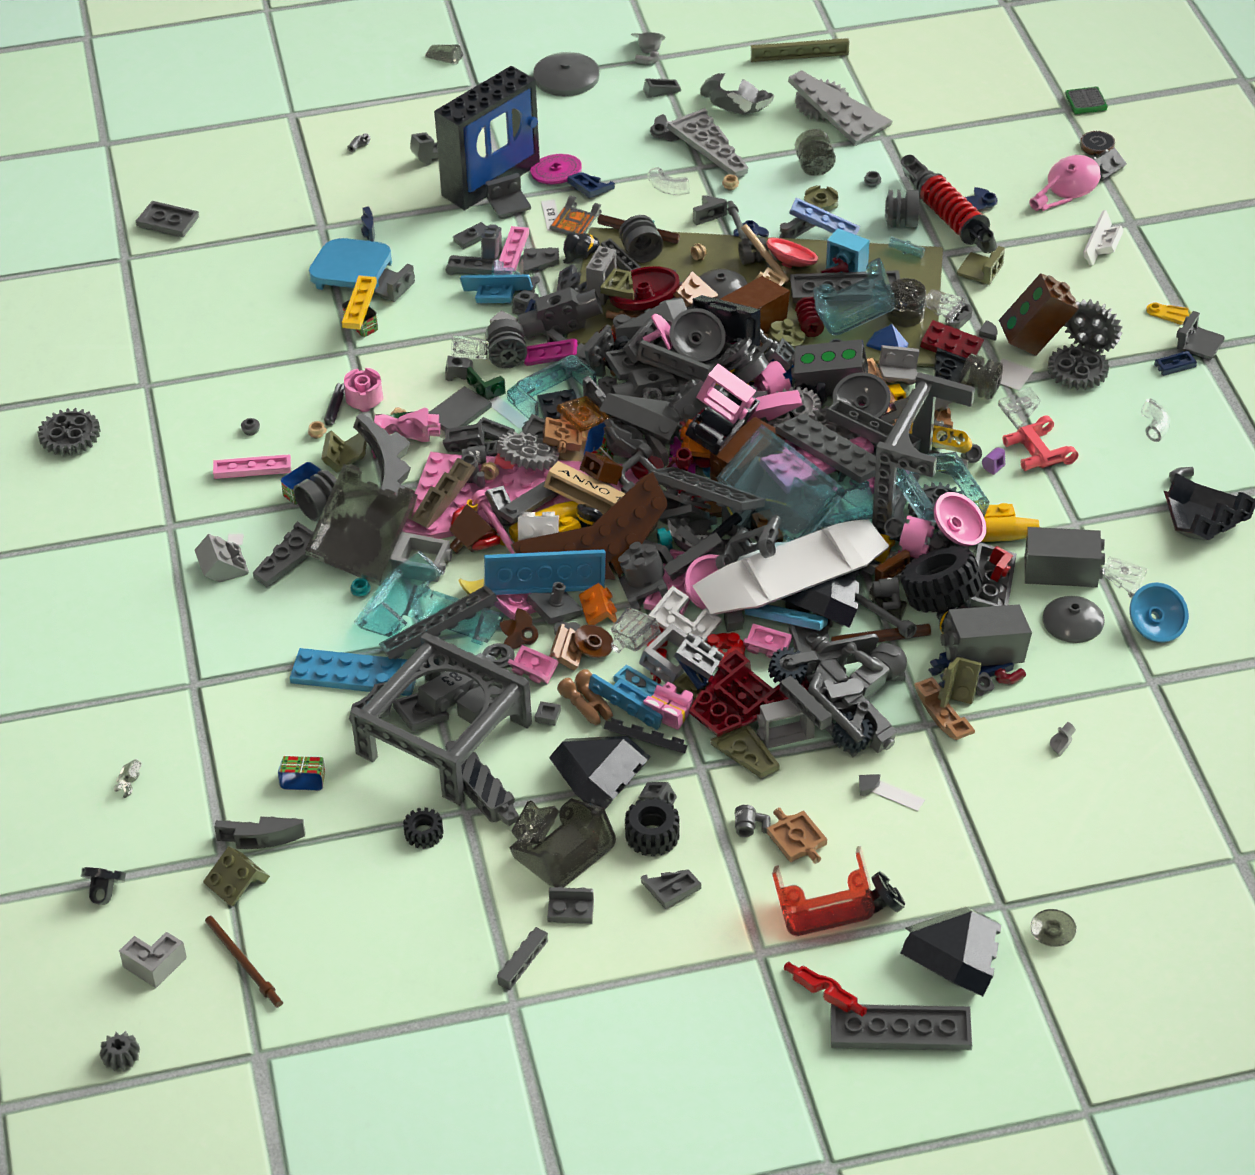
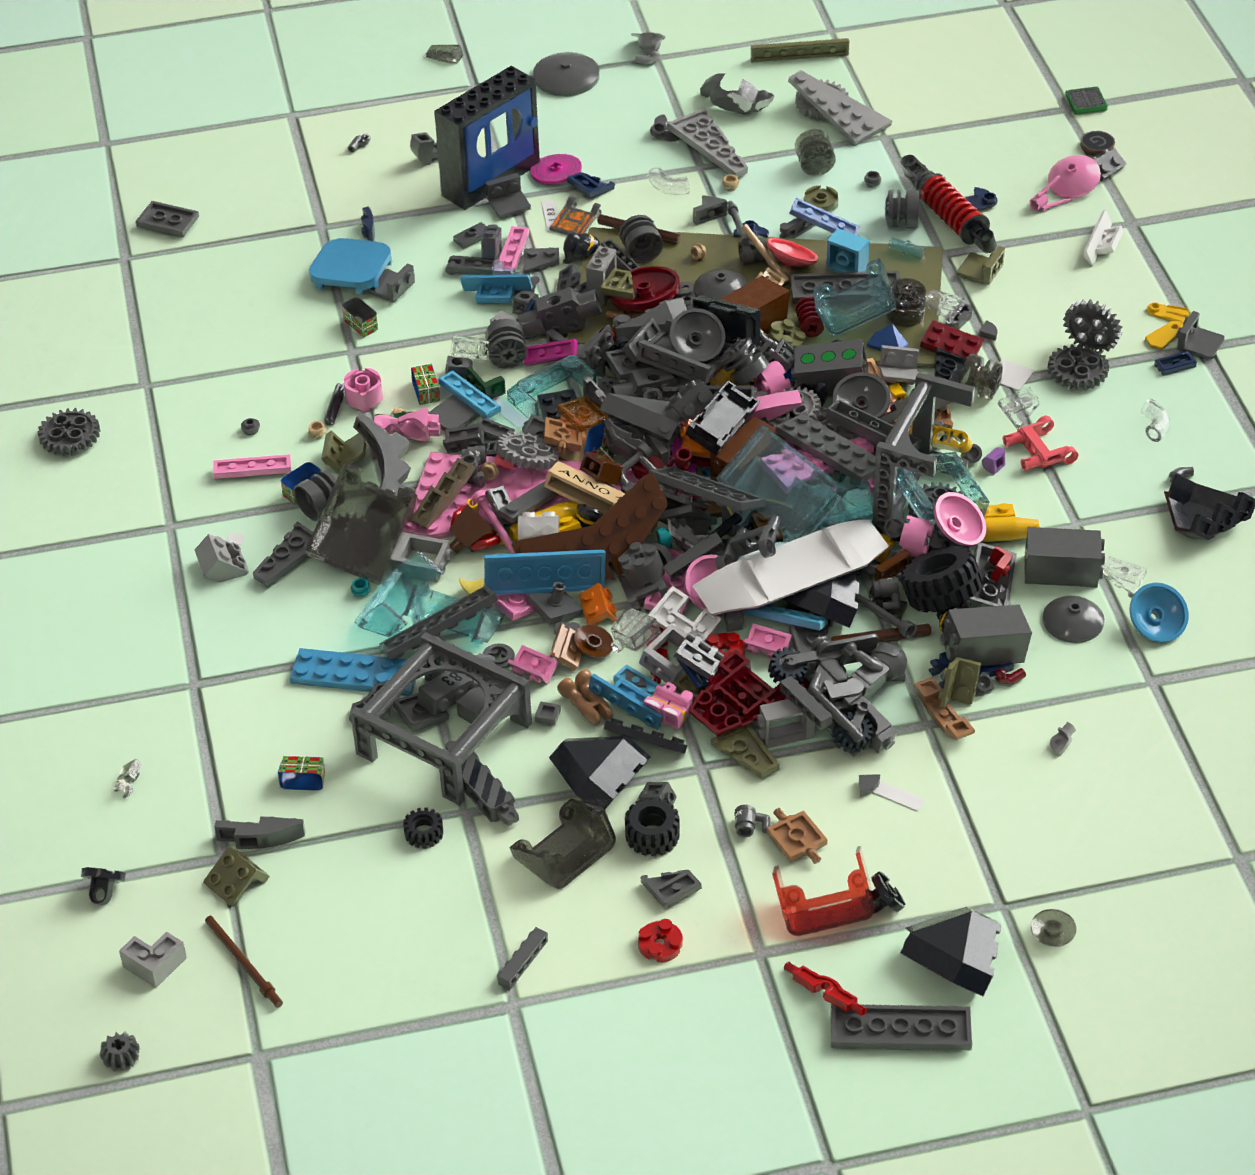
yellow plate [342,276,377,330] -> none
reddish brown plate [500,608,538,649] -> none
clear smoke bracket [511,800,559,846] -> none
dark grey bracket [547,887,594,924] -> none
dark grey slope [643,78,681,98] -> none
bright pink shield [643,314,672,350] -> none
wing [673,272,718,307] -> none
bright pink window [696,364,756,424] -> none
dark red piece [821,257,849,273] -> none
reddish brown brick [999,273,1079,356] -> none
none -> piece [411,364,440,406]
none -> medium azure tile [438,370,501,419]
none -> red plate [638,919,683,962]
none -> yellow piece [1145,321,1183,350]

